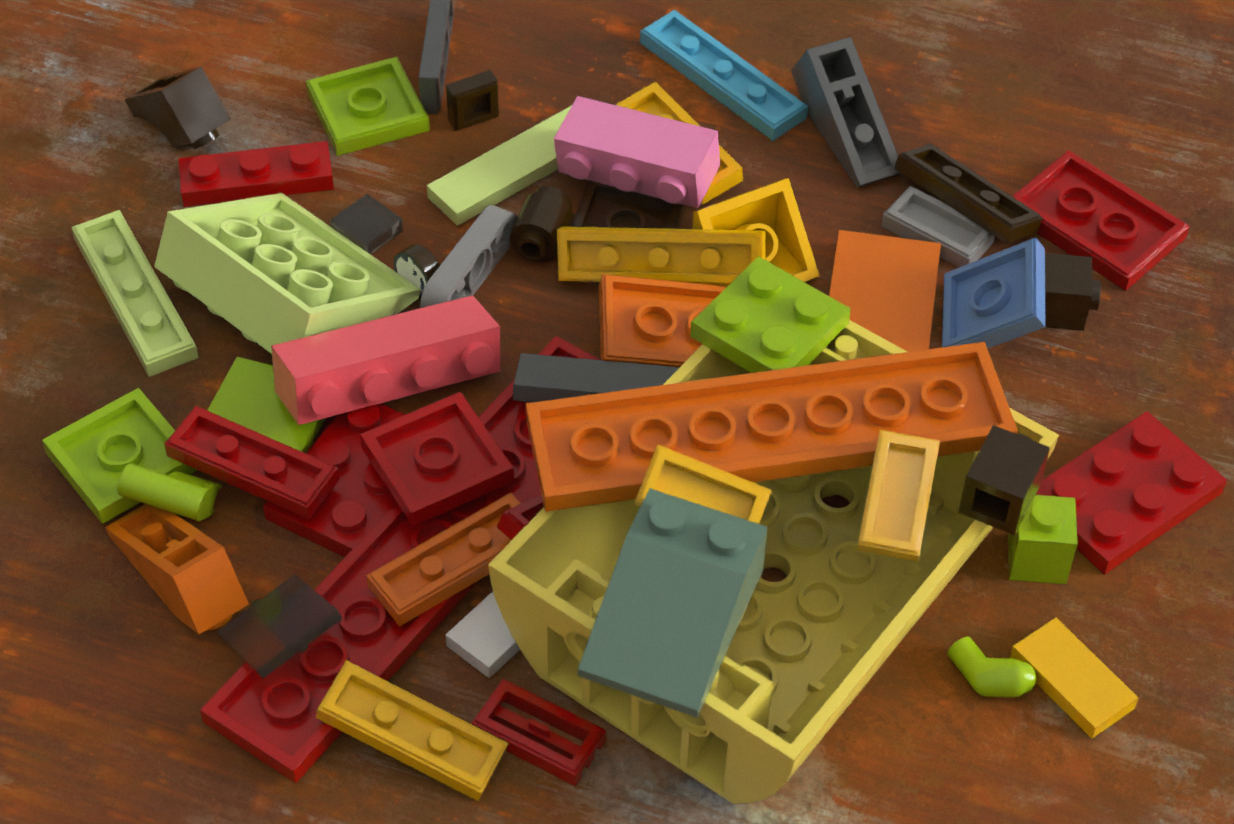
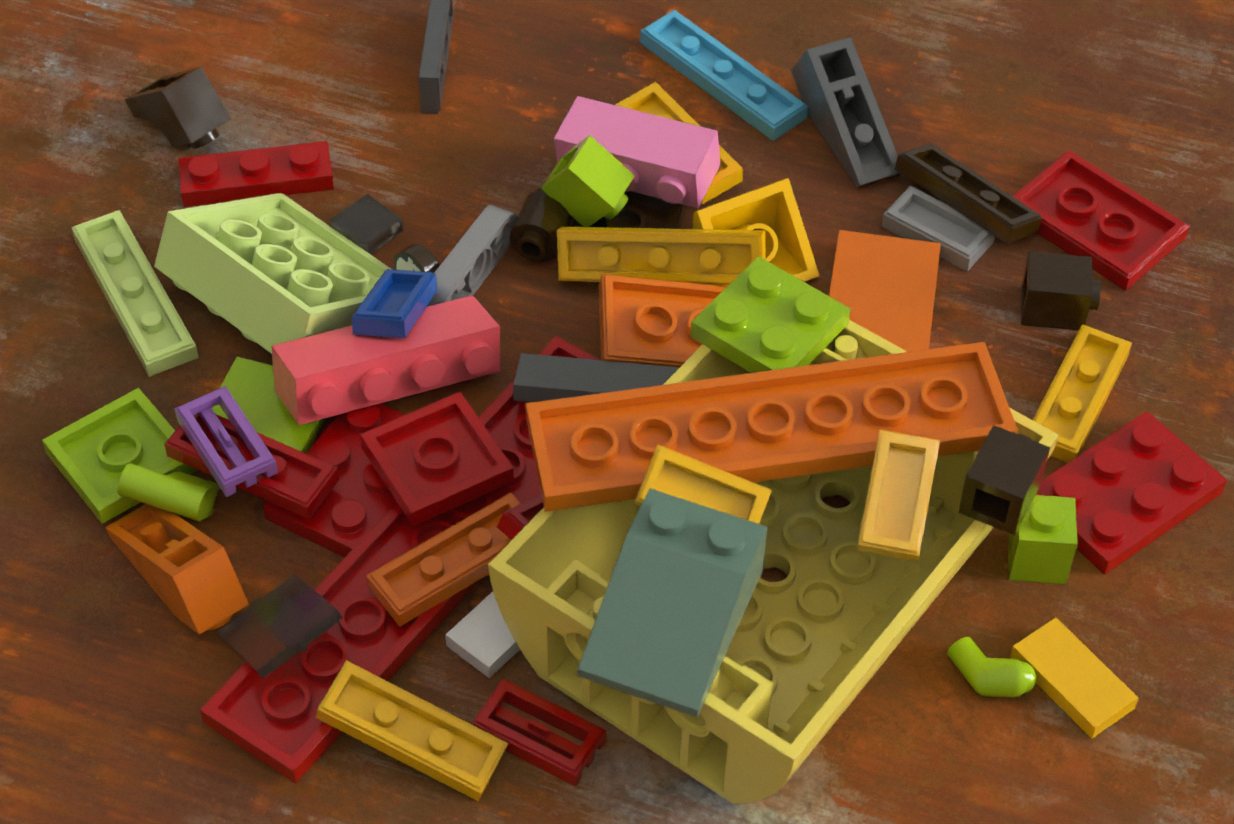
lime tile [306,57,430,156] -> none
yellowish green tile [427,106,572,226] -> none
dark brown tile [446,70,499,131] -> none
medium blue tile [942,237,1046,349] -> none
none -> medium lavender tile [174,386,278,497]
none -> blue tile [351,269,438,338]
none -> lime brick [541,135,635,227]
none -> yellow tile [1033,324,1132,463]

